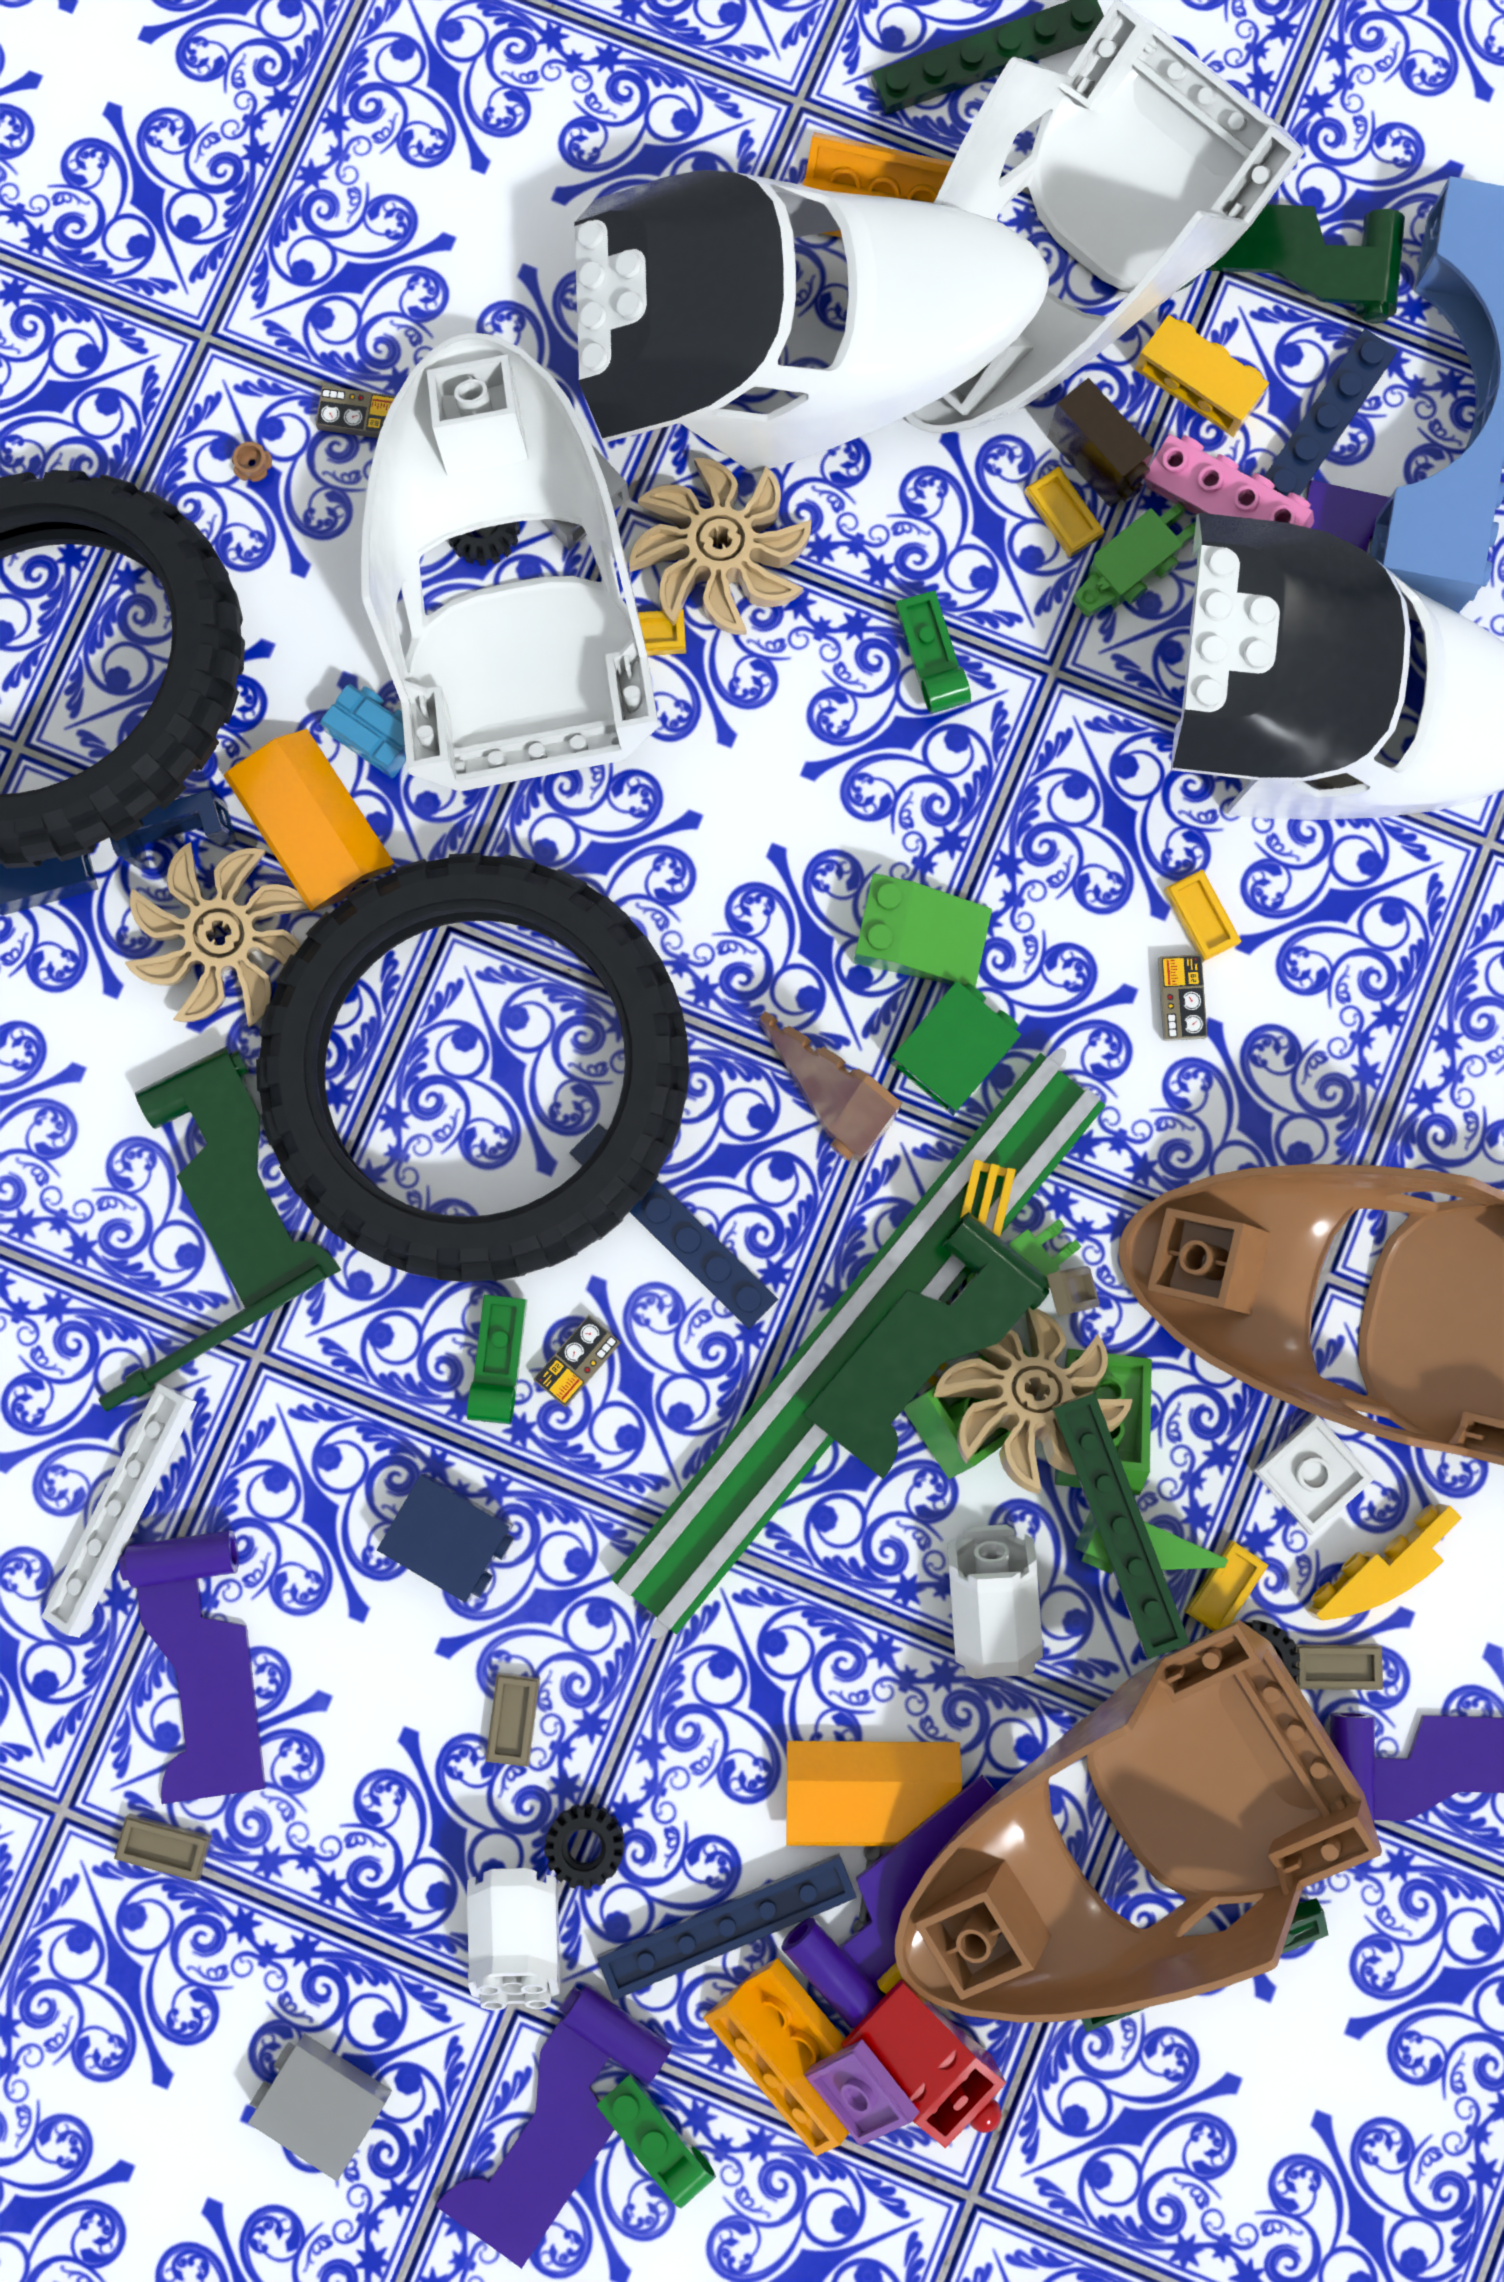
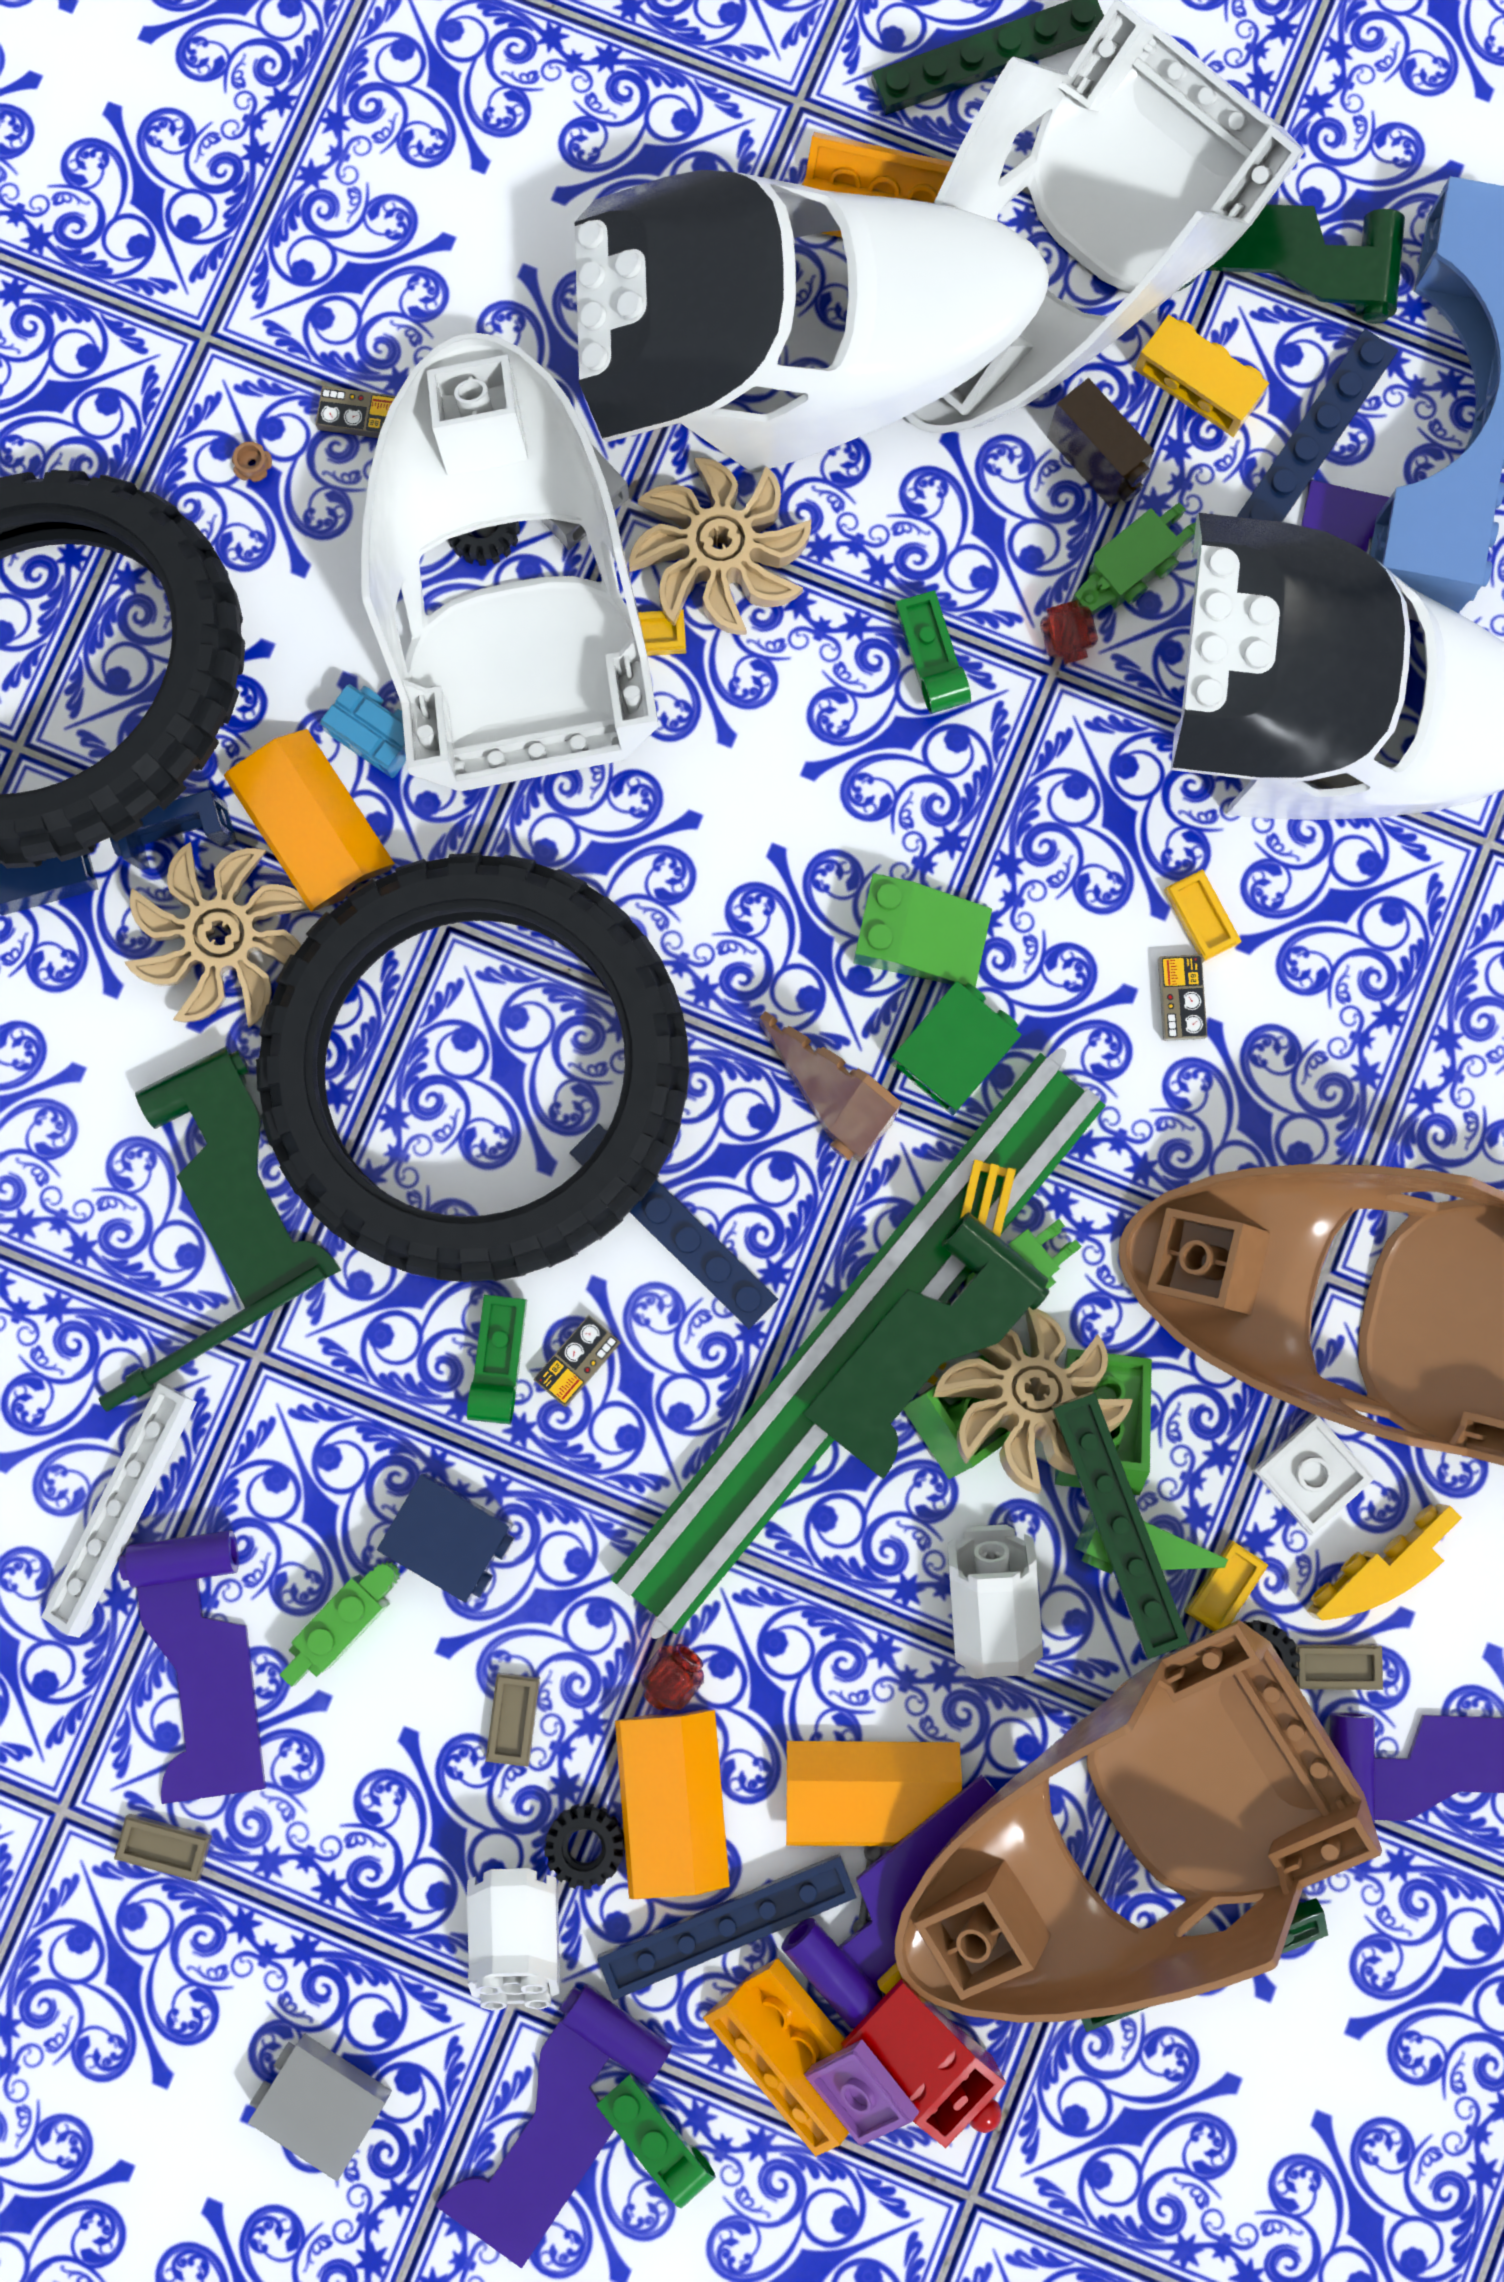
yellow tile [1024,467,1105,558] -> none
dark tan tile [1047,1266,1100,1317] -> none
bright pink brick [1144,433,1314,528] -> none
none -> bright green hinge [280,1561,401,1687]
none -> light orange slope [615,1709,730,1899]
none -> clear red head [640,1644,704,1710]
none -> clear red head [1040,600,1098,664]

